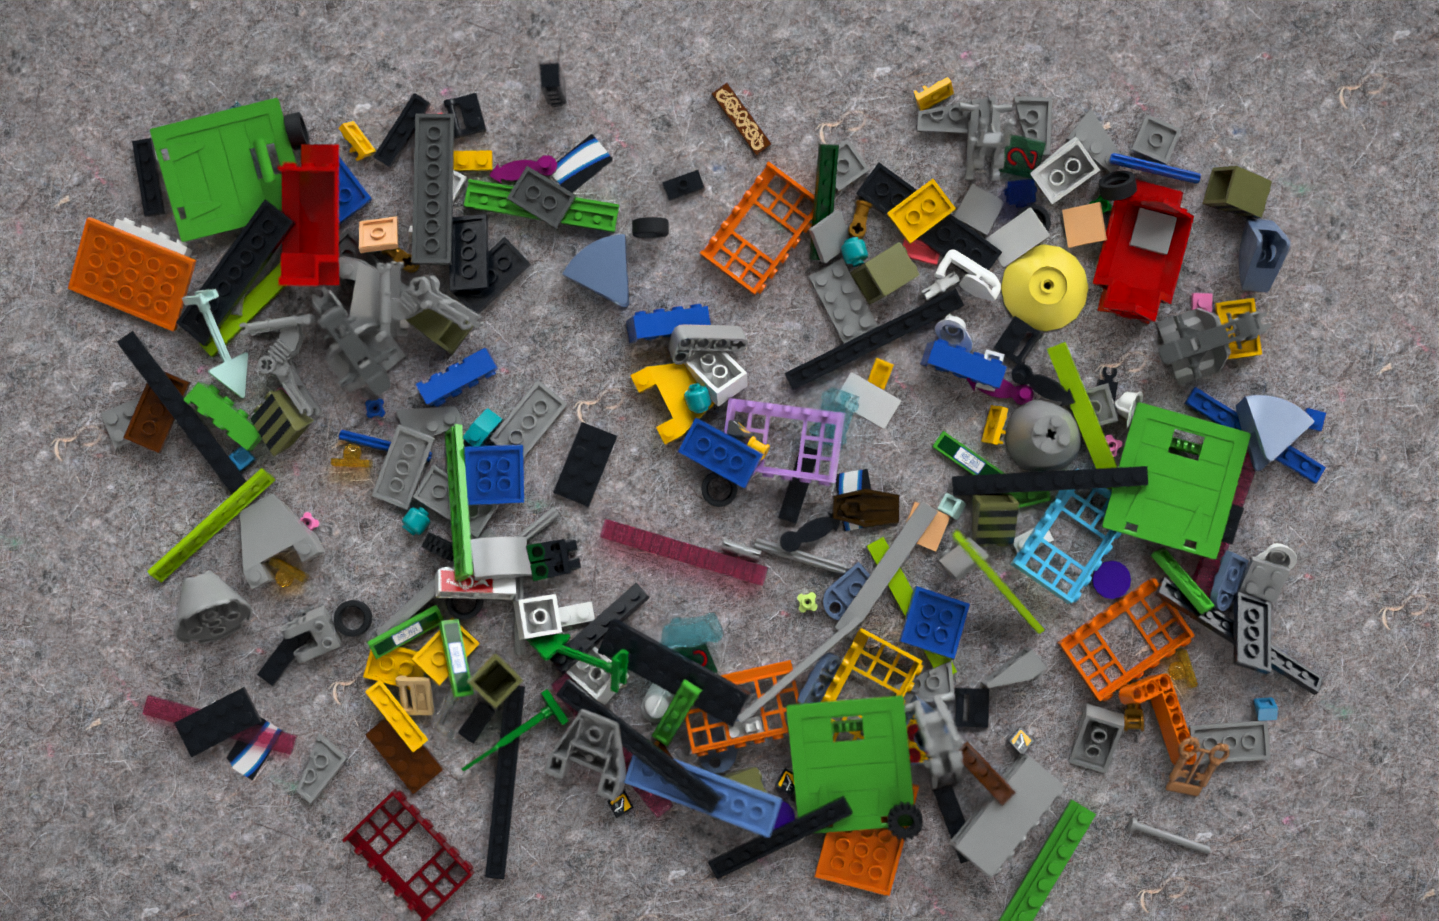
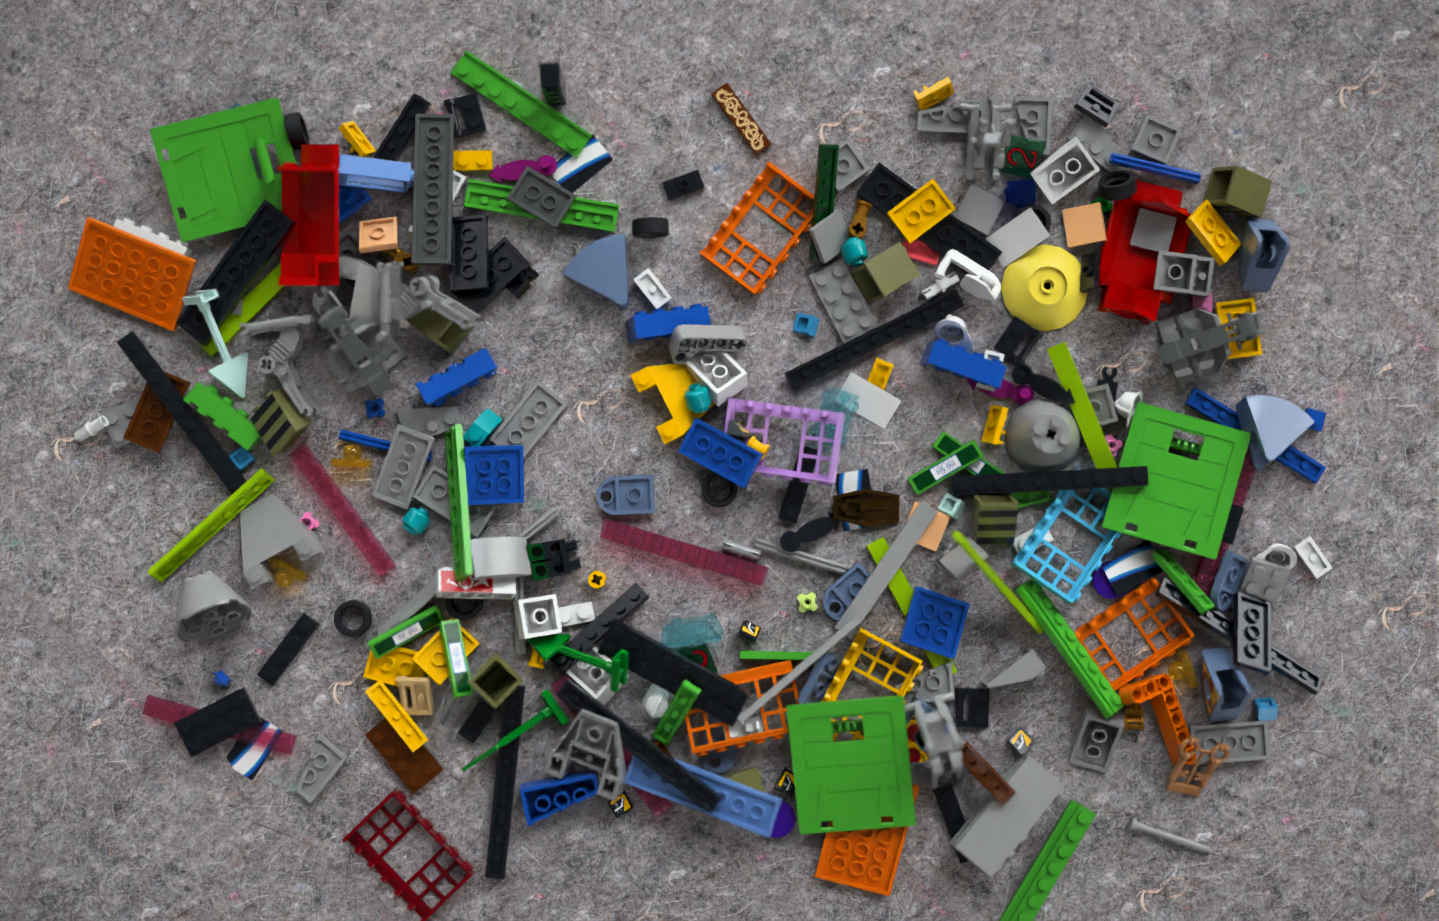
black plate [132,138,165,217] -> none
light grey brick [280,605,341,663] -> none
black tyre [421,532,454,562] -> none
black plate [553,422,618,507] -> none
black tile [708,795,853,879] -> none
black tyre [888,802,923,841] -> none
none -> white axle [74,415,109,442]
none -> blue plate [213,670,231,688]
none -> clear pink plate [289,443,397,577]
none -> medium blue window [339,154,414,194]
none -> bright green plate [450,50,592,159]
none -> black plate [506,266,539,299]
none -> blue wedge [520,769,600,826]
none -> yellow bush [527,646,545,668]
none -> yellow bush [588,571,606,588]
none -> sand blue plate [596,475,655,515]
none -> white plate [633,268,672,309]
none -> slope [738,620,761,642]
none -> bright green tile [740,651,813,660]
none -> dark azure slope [792,313,820,337]
none -> tile [908,439,984,495]
none -> bright green plate [1015,579,1125,719]
none -> black plate [1074,82,1121,128]
none -> black plate [1080,251,1101,293]
none -> sticker [1102,541,1164,596]
none -> light grey slope [1153,250,1214,297]
none -> yellow plate [1185,199,1242,266]
none -> sand blue piece [1200,646,1251,723]
none -> white plate [1293,536,1332,579]

